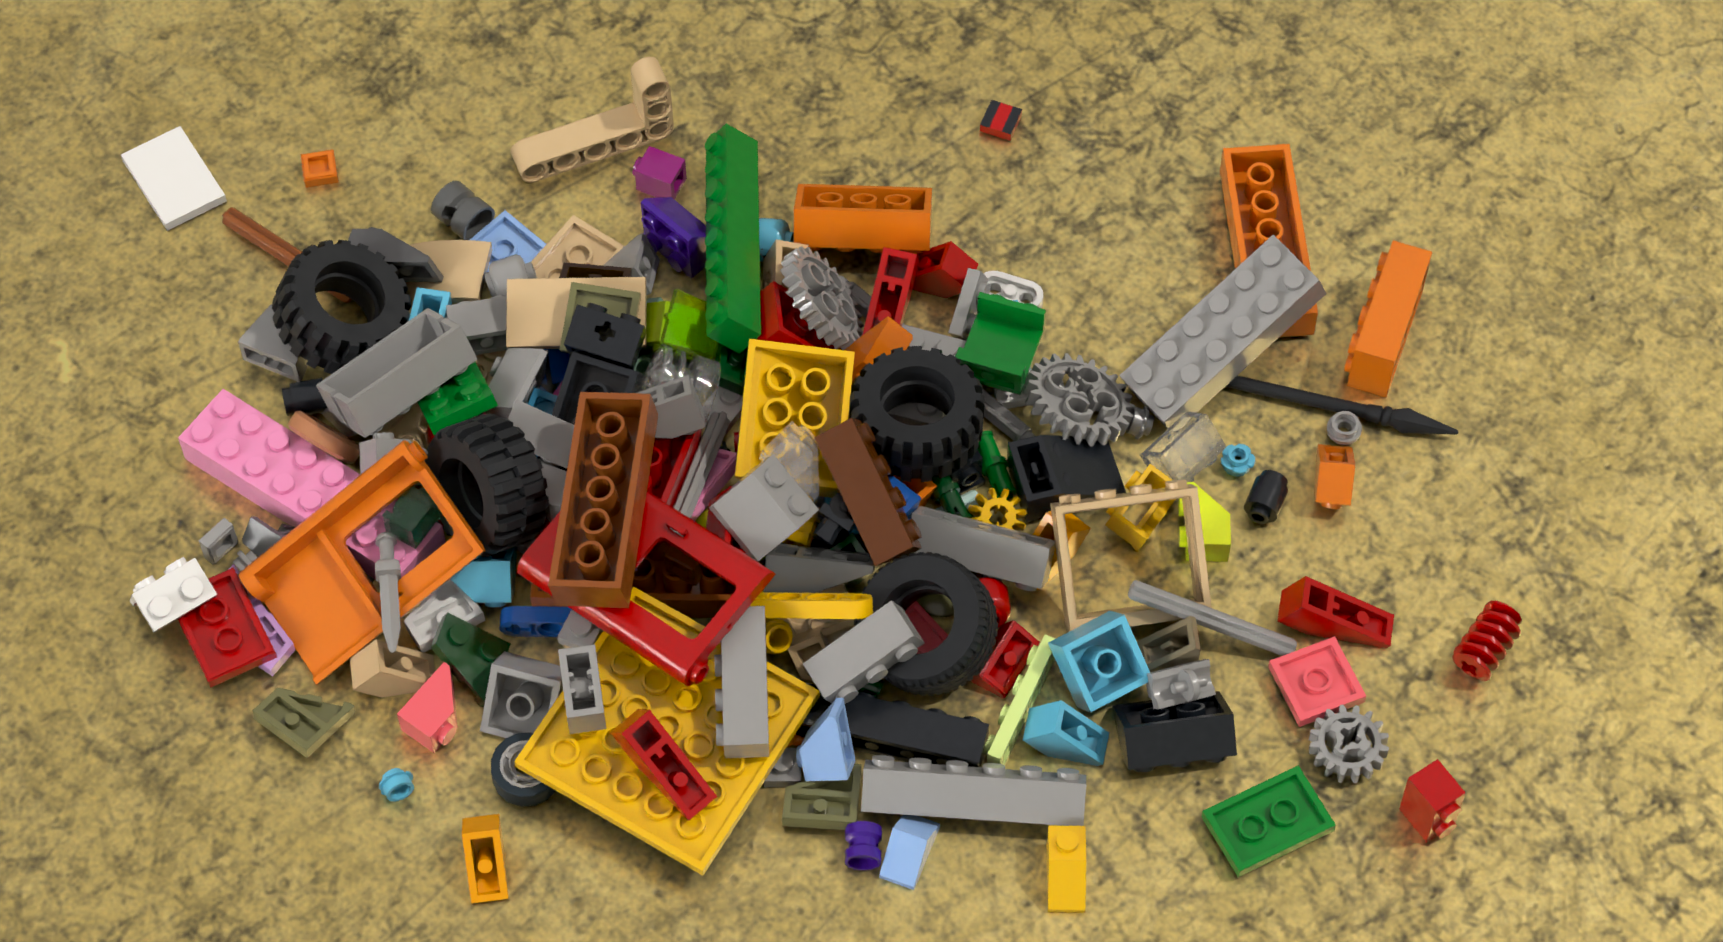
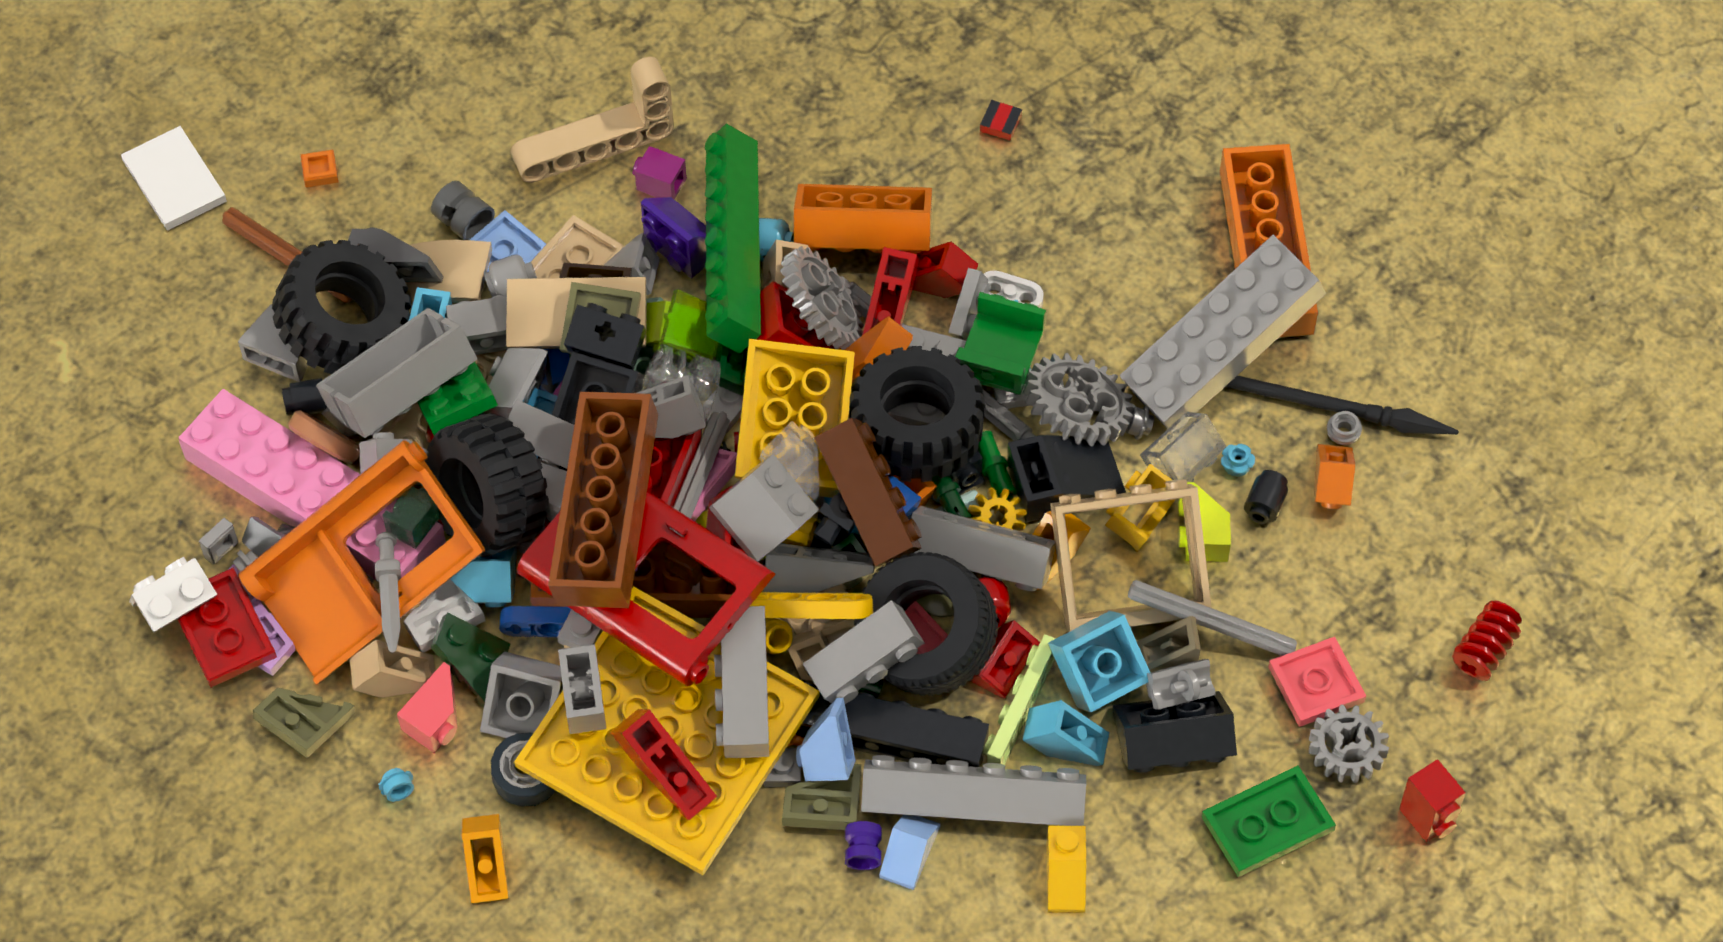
red slope [1277,576,1394,648] -> none
orange brick [1344,240,1432,398] -> none

